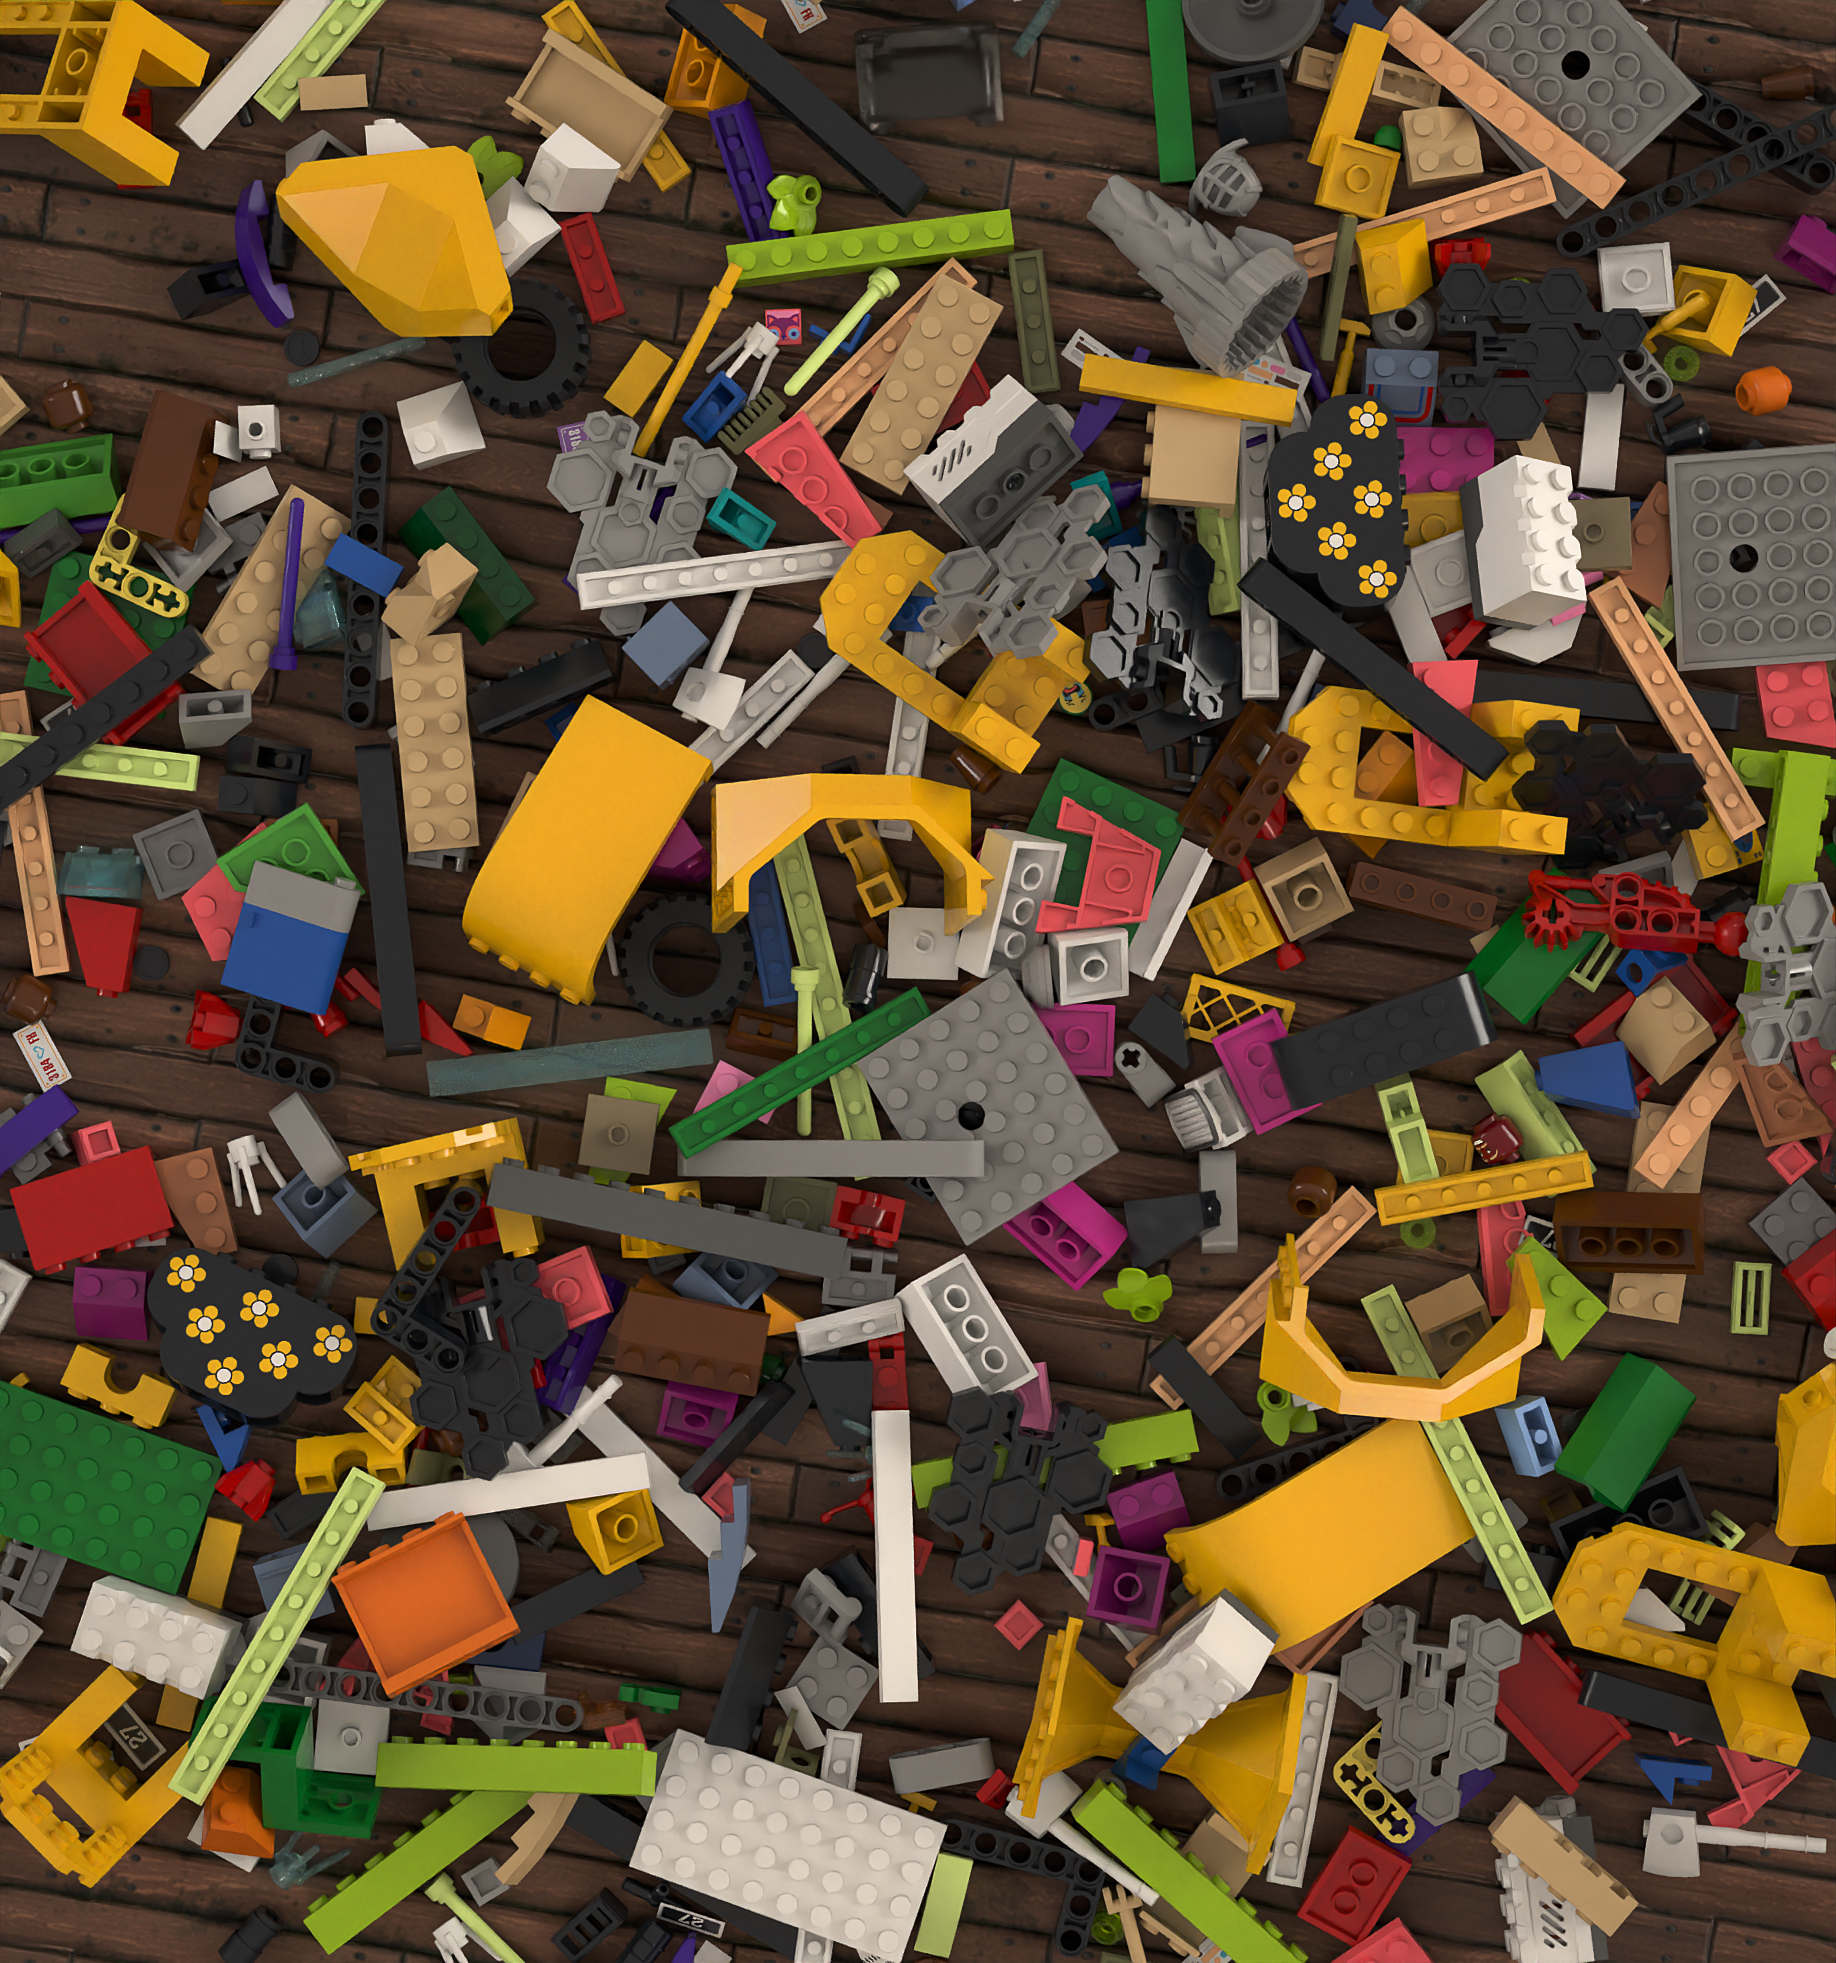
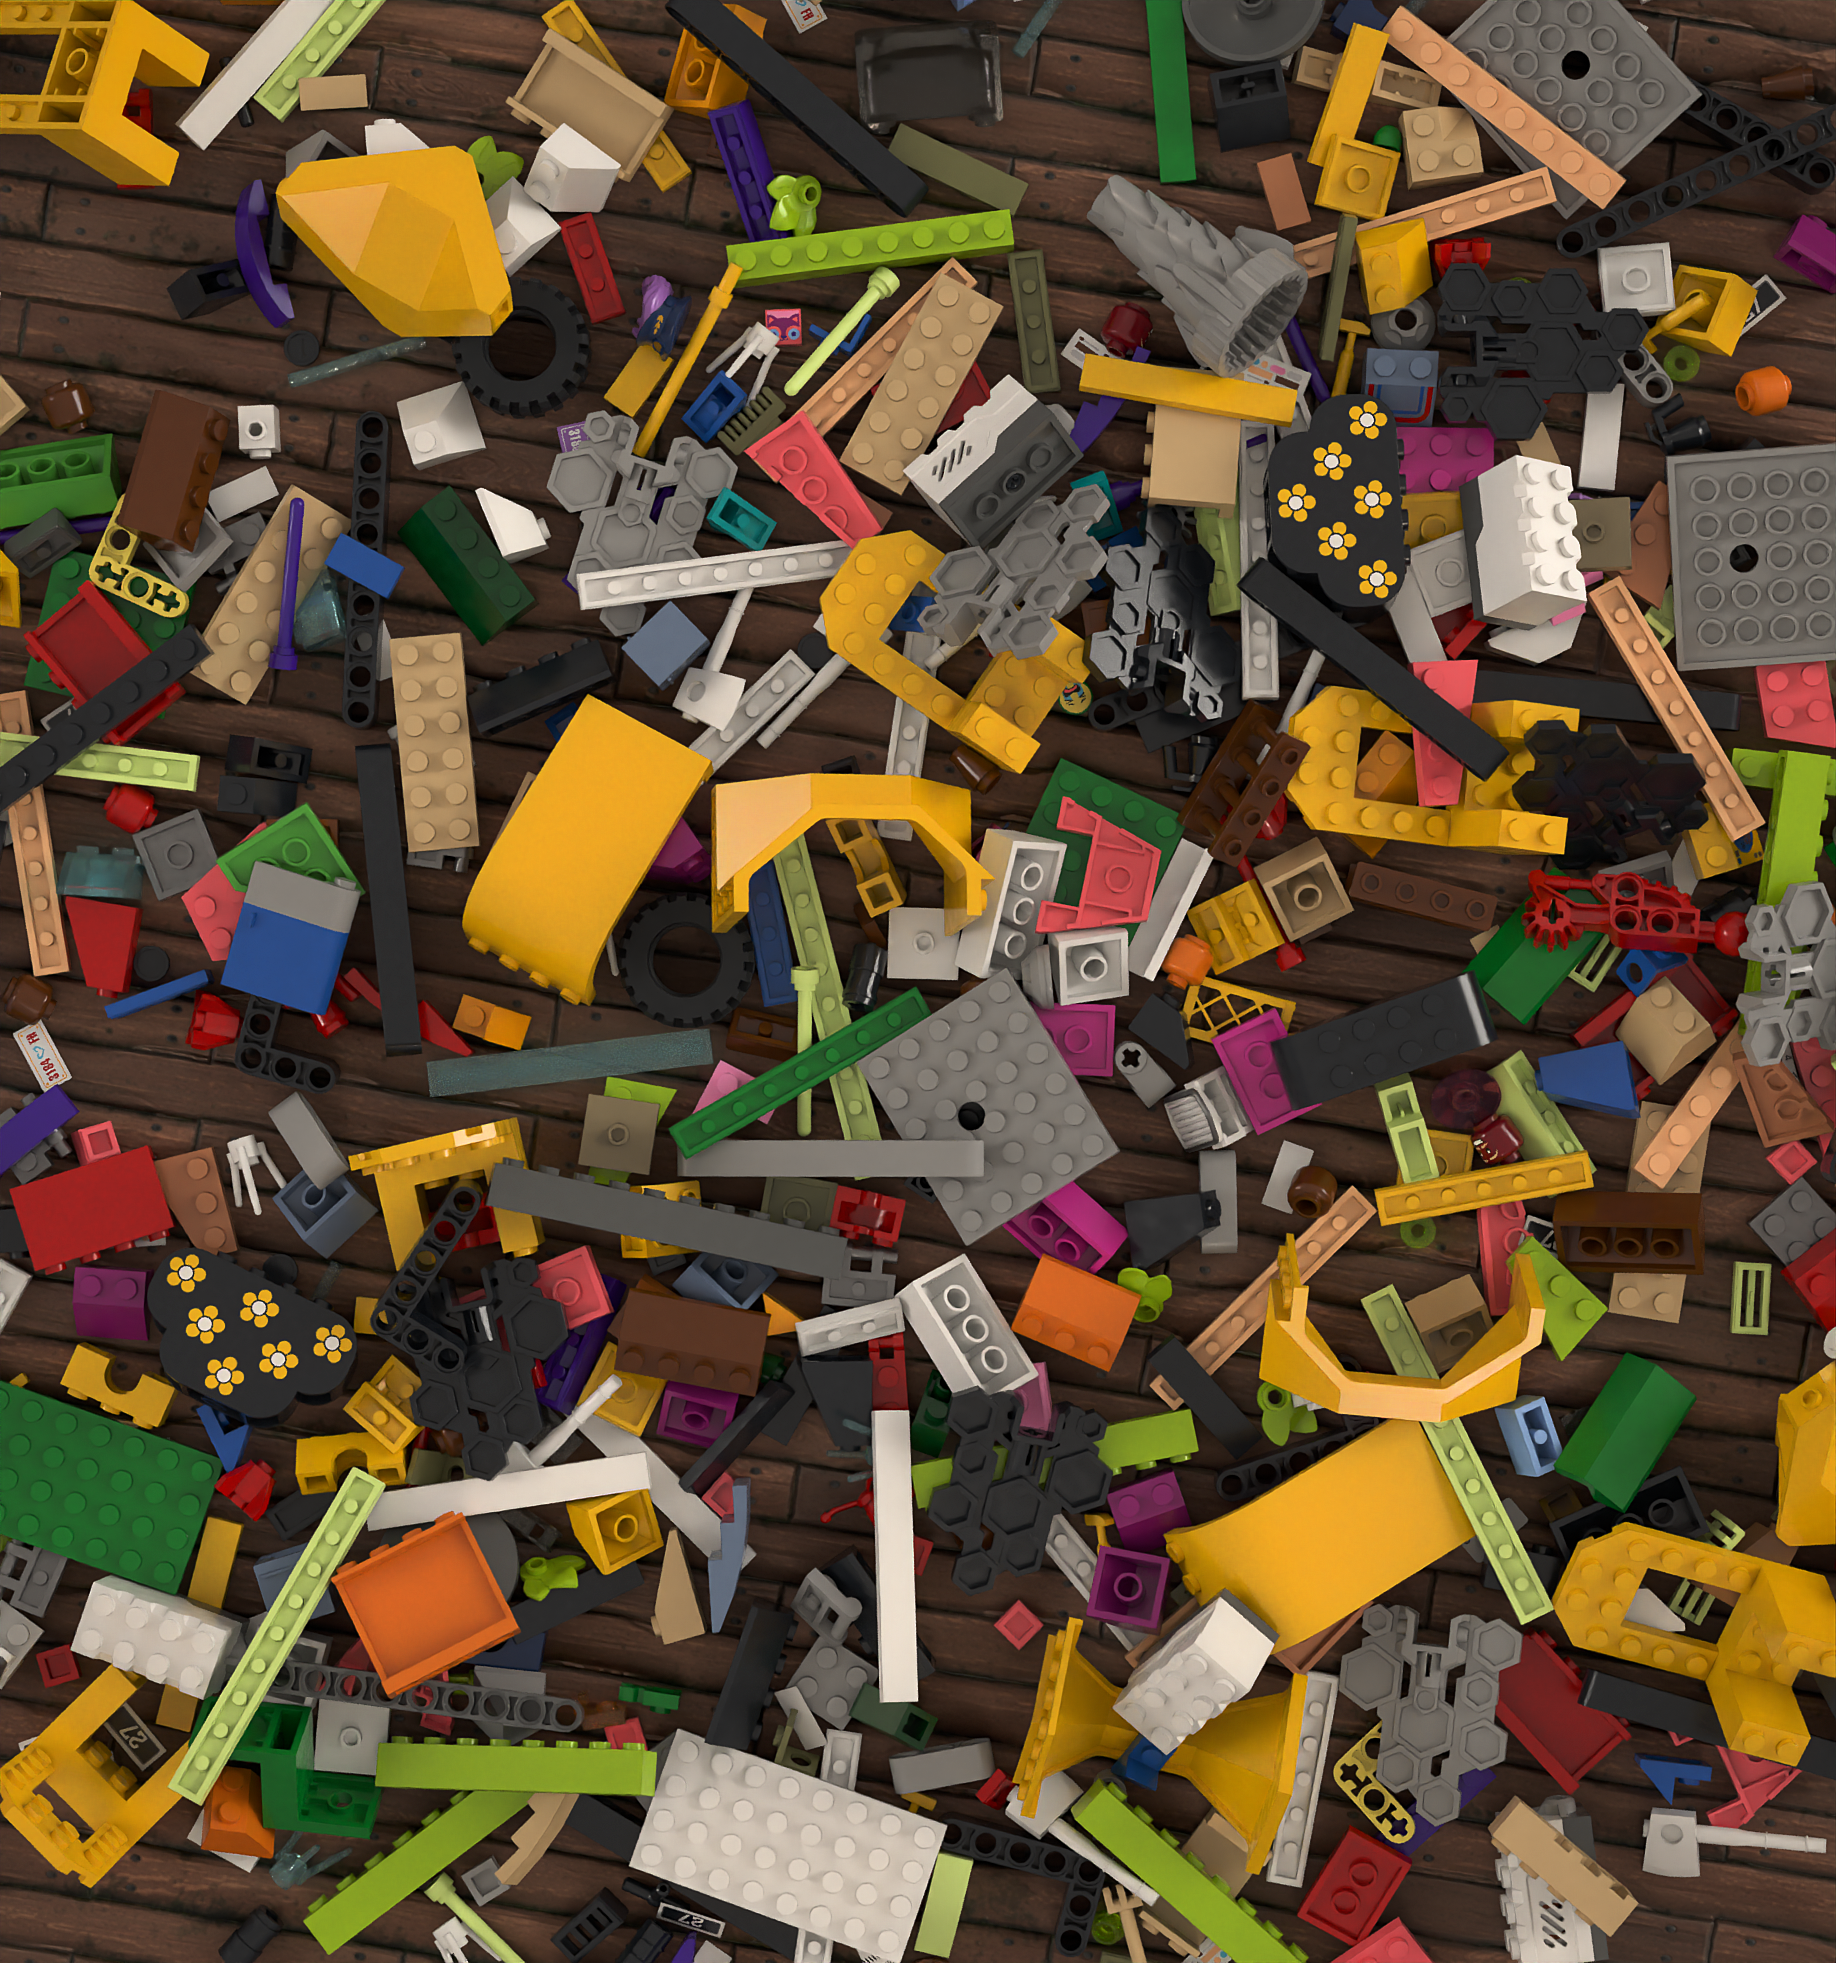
light grey slope [179,689,252,749] -> none
white sticker [213,421,242,463] -> none
tan slope [381,543,479,646] -> none
coral tile [1071,1536,1094,1577] -> none
light grey piece [1188,138,1263,218] -> none
none -> red plate [35,1642,83,1688]
none -> red head [102,783,159,834]
none -> blue tile [104,969,215,1019]
none -> white slope [475,488,552,564]
none -> lime plate [519,1555,586,1601]
none -> yellow plate [575,1341,668,1438]
none -> dark blue piece [632,275,692,362]
none -> tan slope [651,1526,707,1645]
none -> dark green slope [848,1683,938,1751]
none -> olive tile [888,123,1029,218]
none -> dark green slope [910,1369,952,1458]
none -> orange slope [1010,1253,1142,1372]
none -> dark red head [1101,302,1153,358]
none -> orange head [1161,934,1214,990]
none -> nougat tile [1256,153,1311,233]
none -> white sticker [1261,1140,1314,1214]
none -> clear pink dish [1430,1069,1501,1129]

